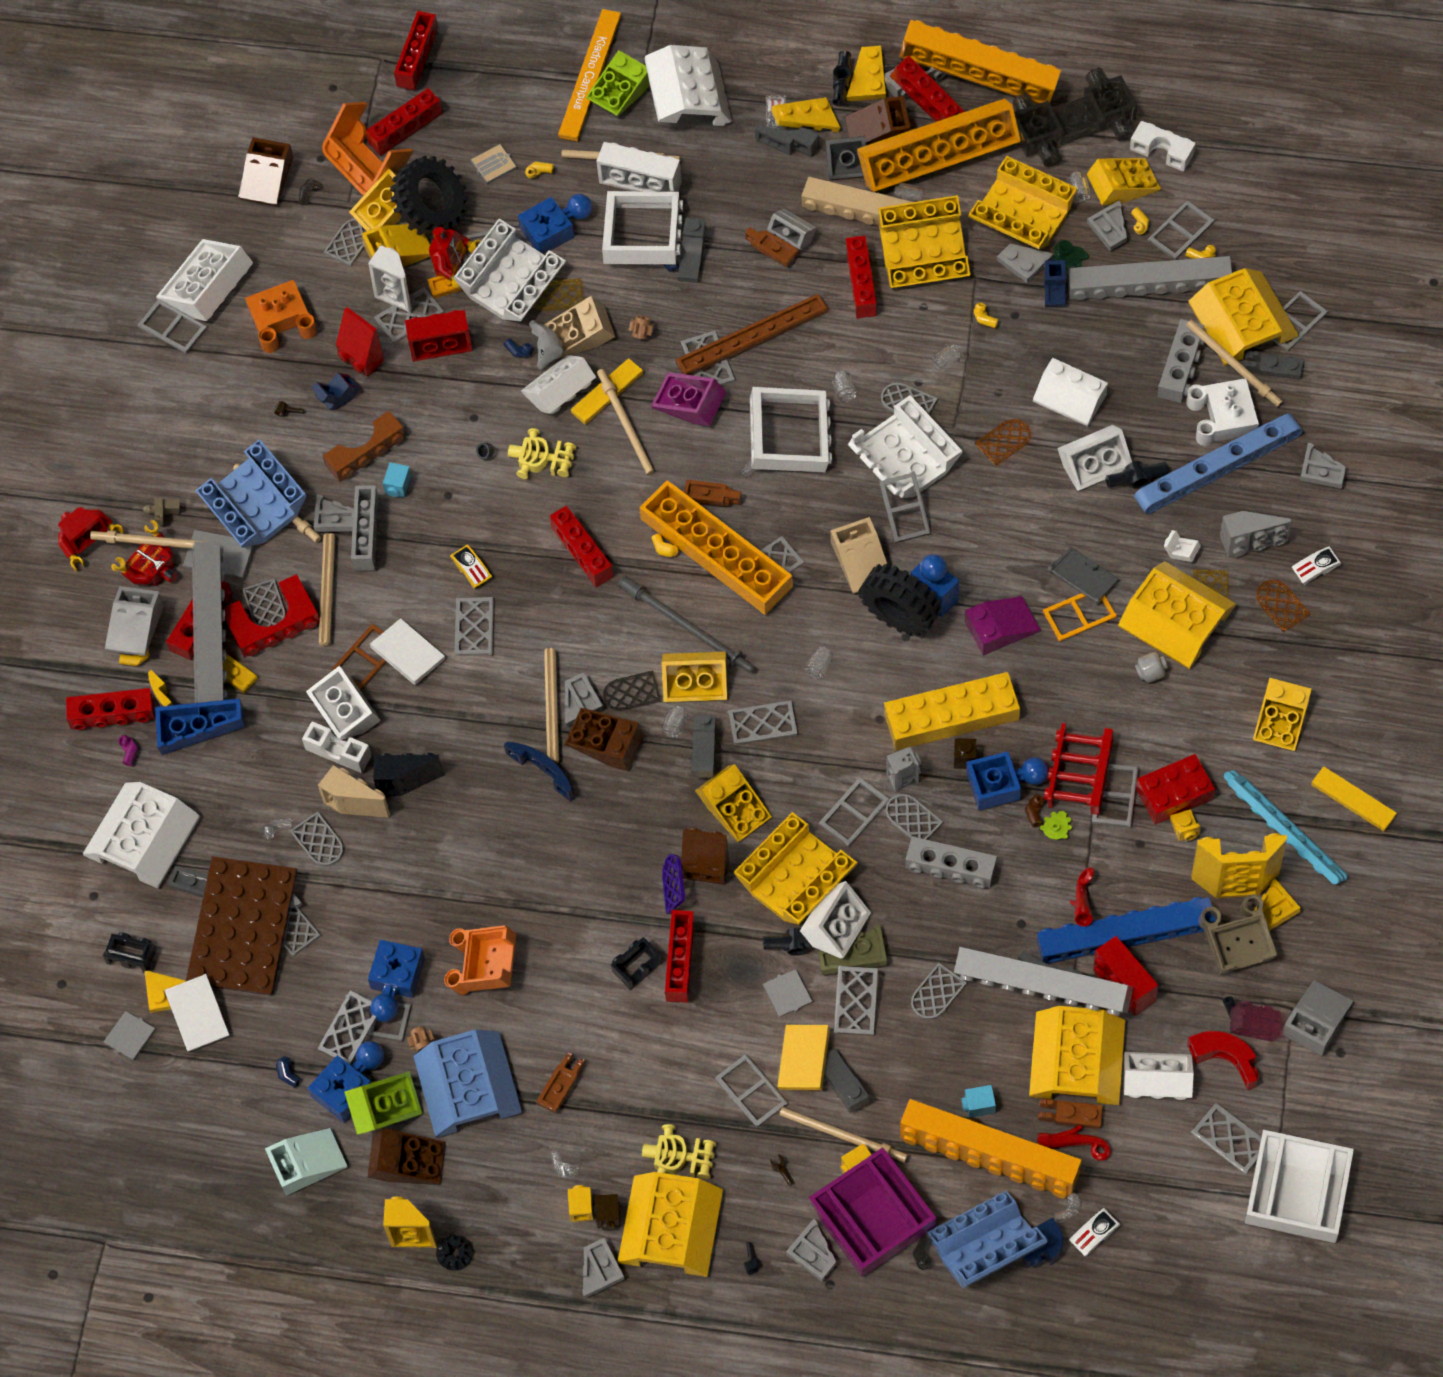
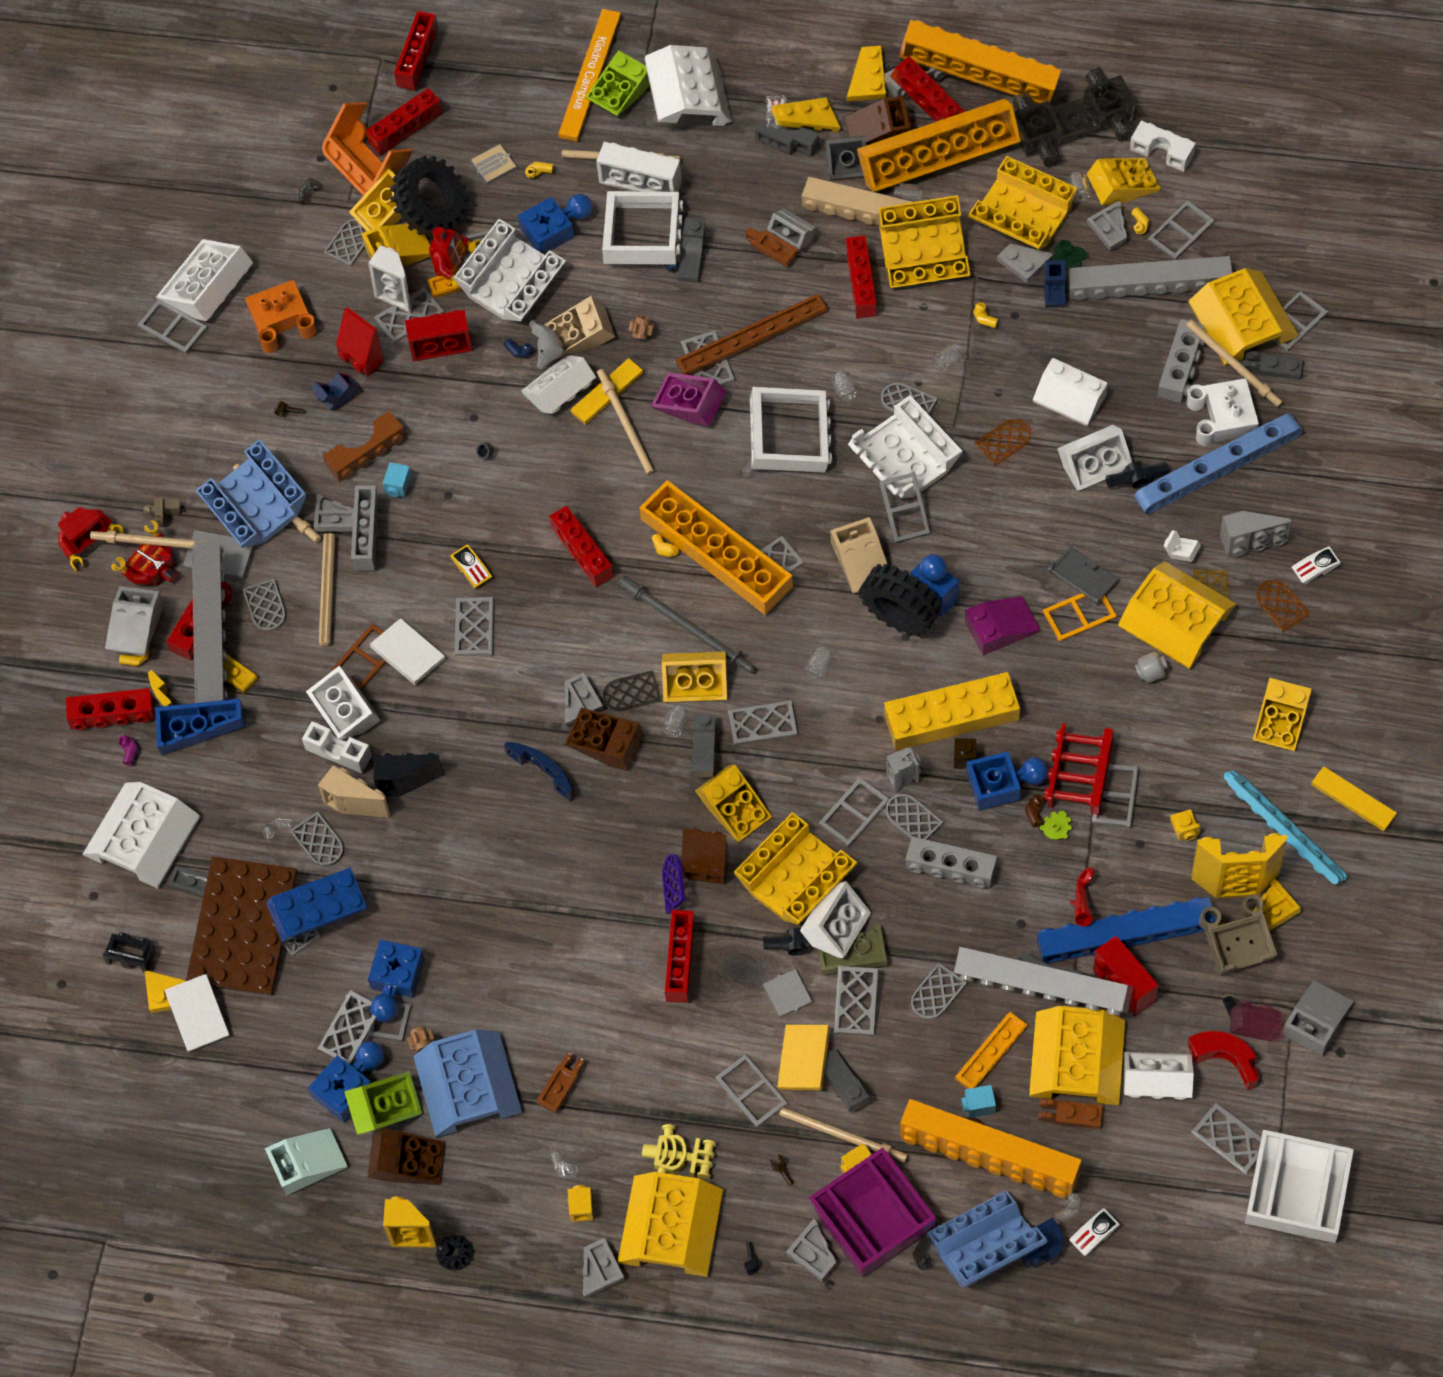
light grey piece [104,1011,156,1061] -> none
red arch [221,574,320,658] -> none
slope [239,137,294,206] -> none
dark blue arm [276,1056,300,1088] -> none
orange piece [444,925,517,995] -> none
light yellow piece [508,428,576,479] -> none
clear yellow window [533,278,582,311] -> none
tan axle [544,648,559,764] -> none
dark brown brick [595,1194,620,1231] -> none
black window [611,937,662,991] -> none
dark orange hinge [684,479,742,506] -> none
black pin [832,51,851,106] -> none
red plant [1037,1125,1111,1161] -> none
red brick [1136,754,1215,825] -> none
yellow arm [1185,245,1216,259] -> none
light grey wing [1300,443,1346,489] -> none
none -> blue brick [266,867,367,943]
none -> light orange tile [955,1012,1027,1089]

